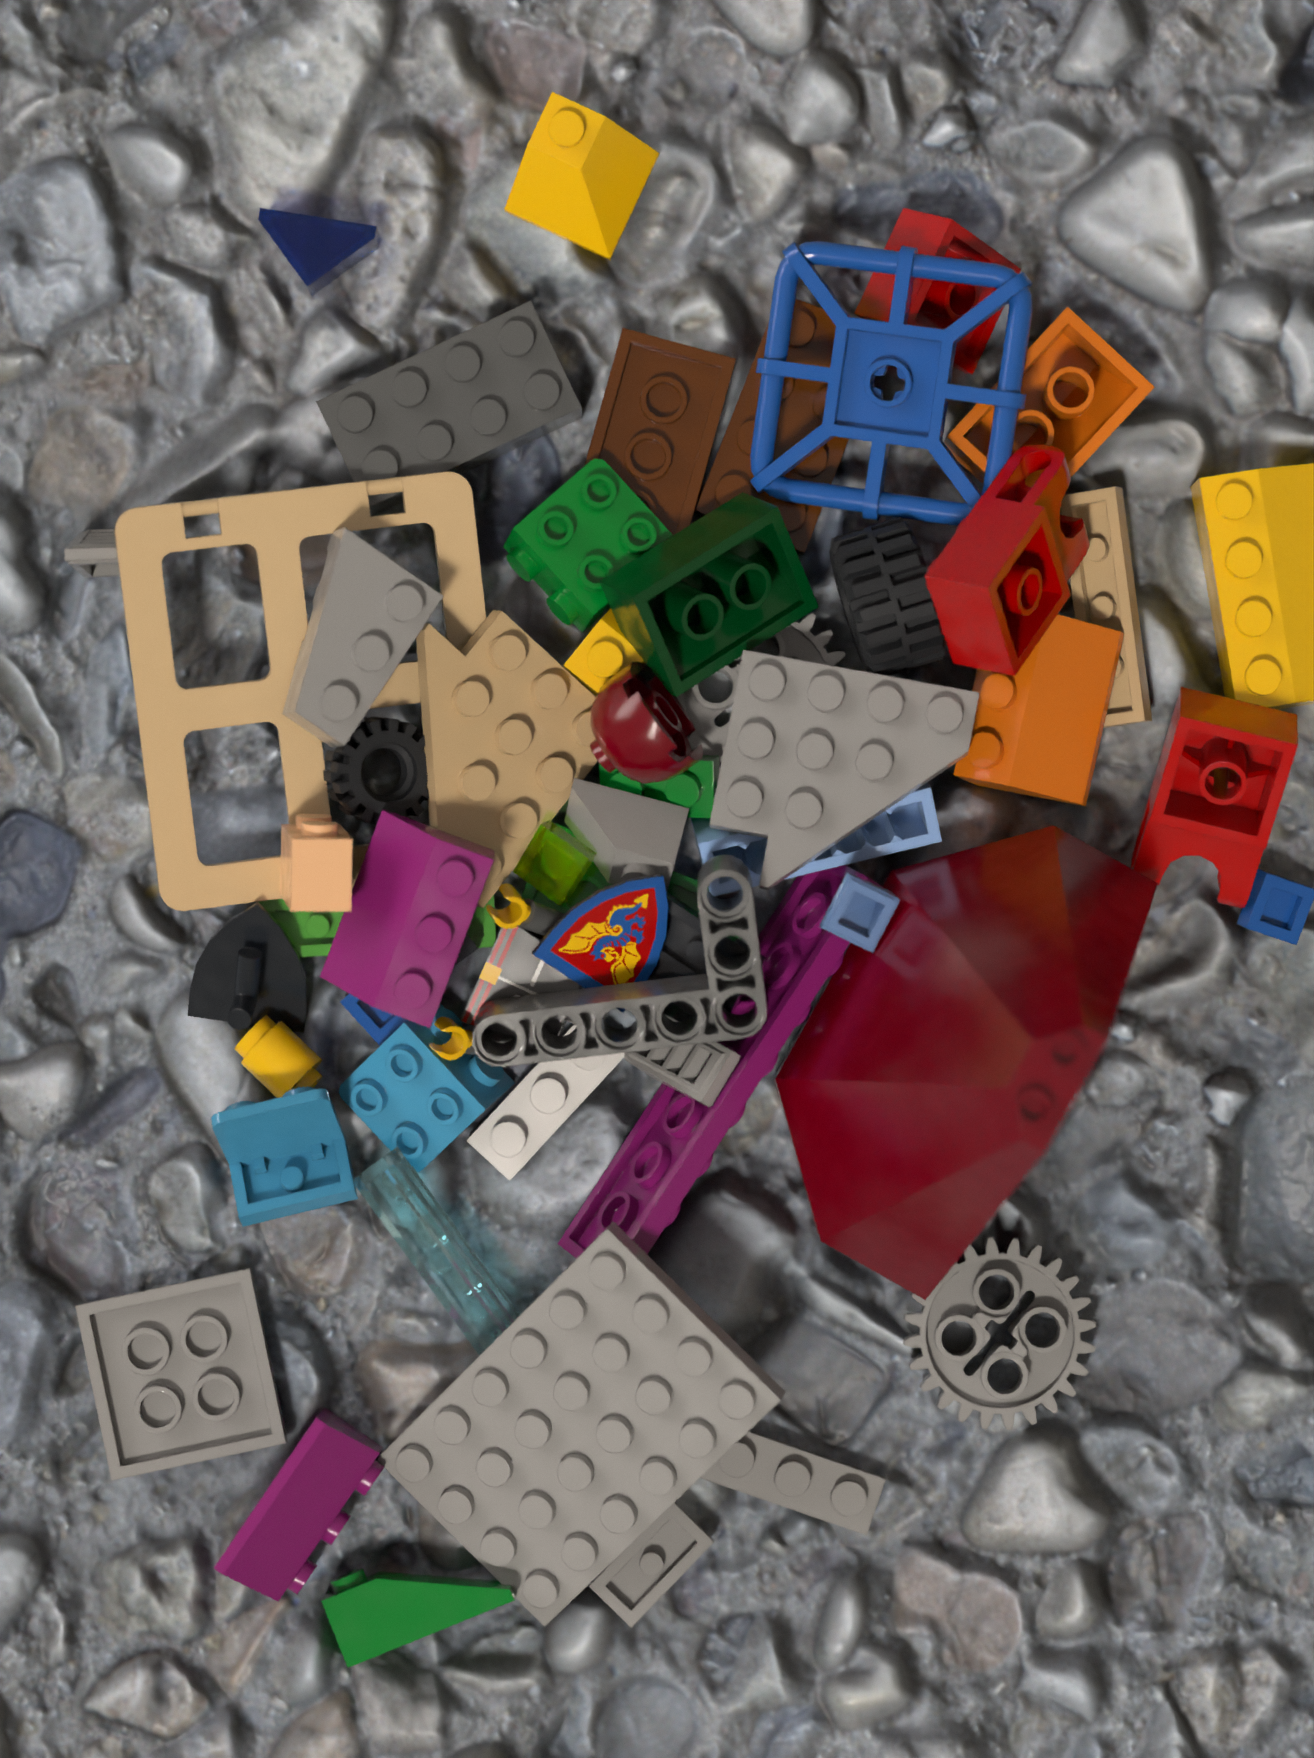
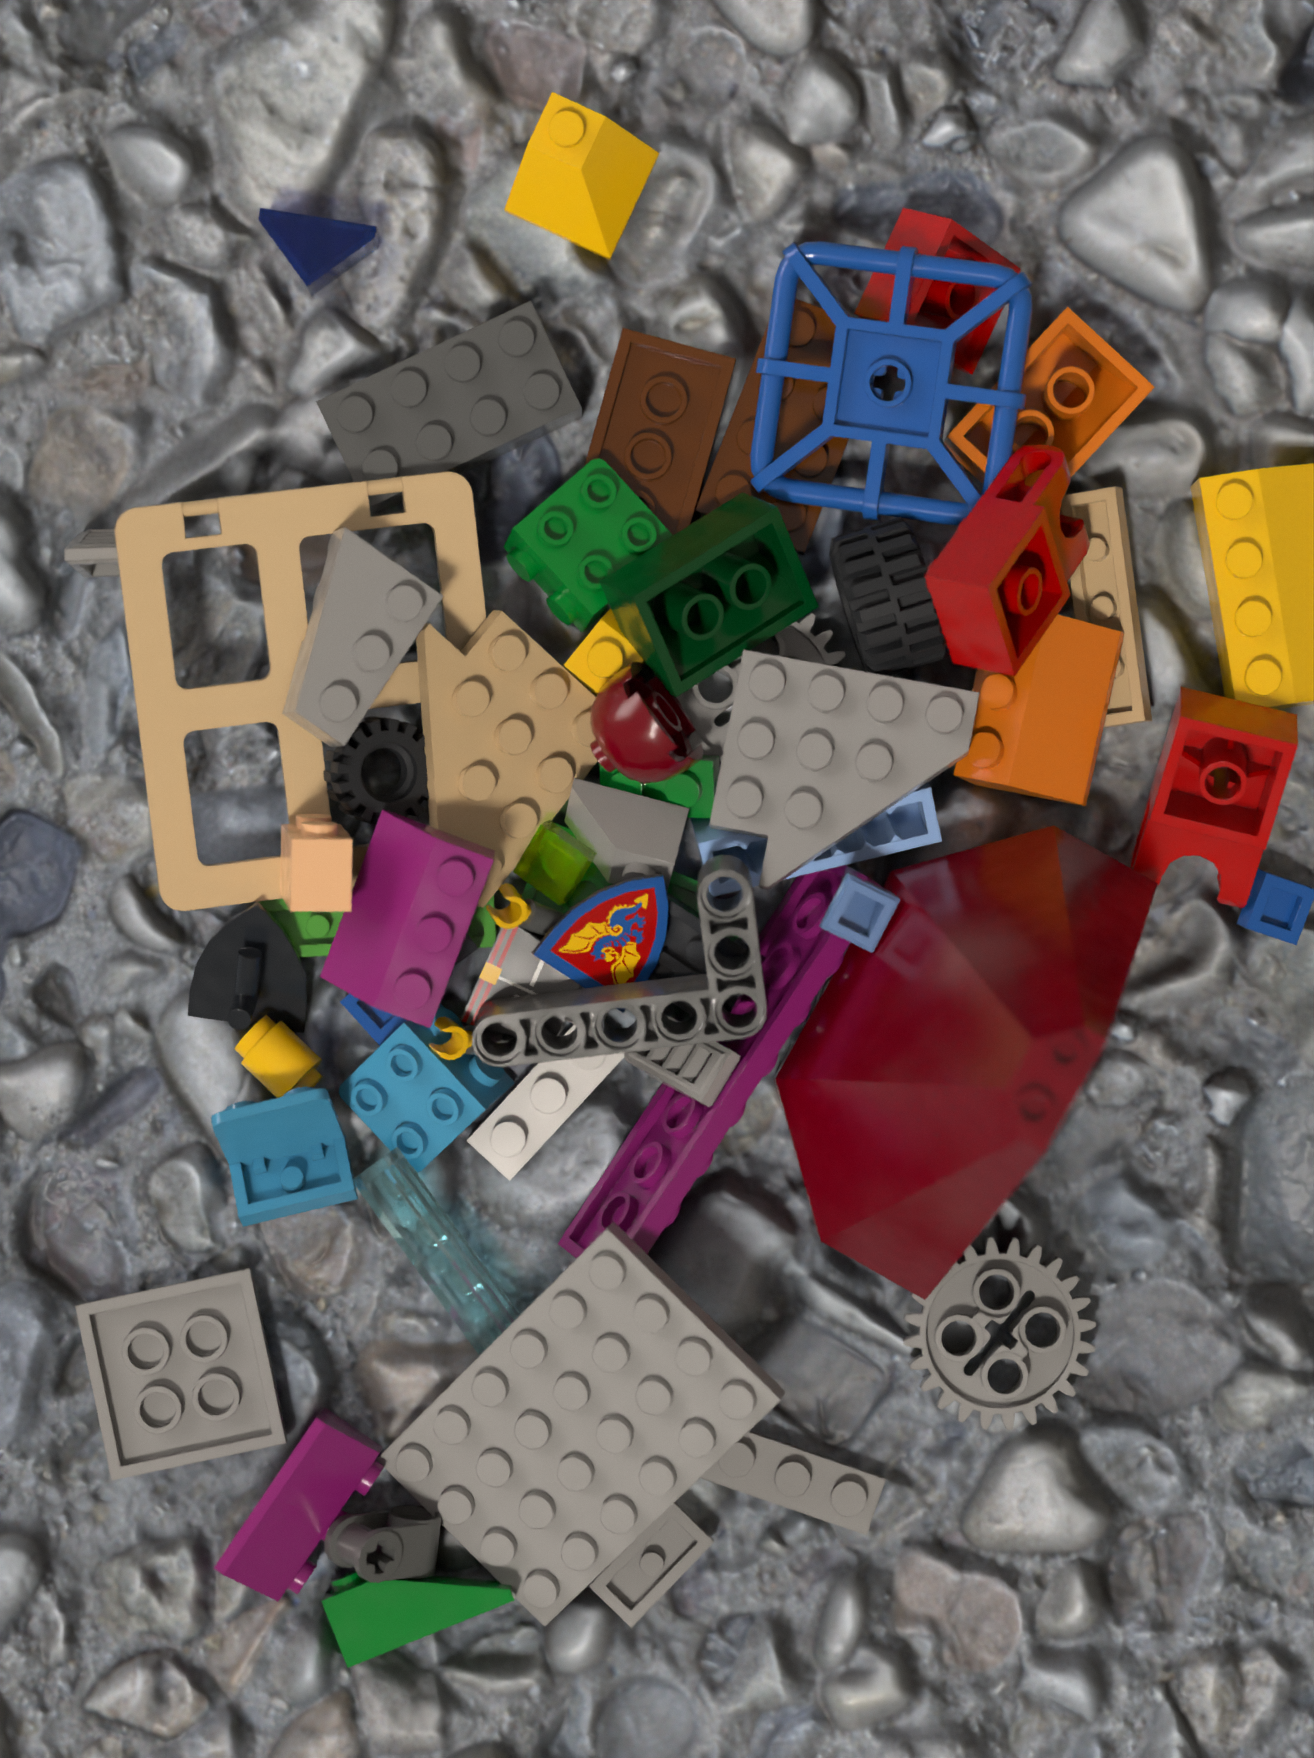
none -> dark grey piece [324,1505,441,1583]

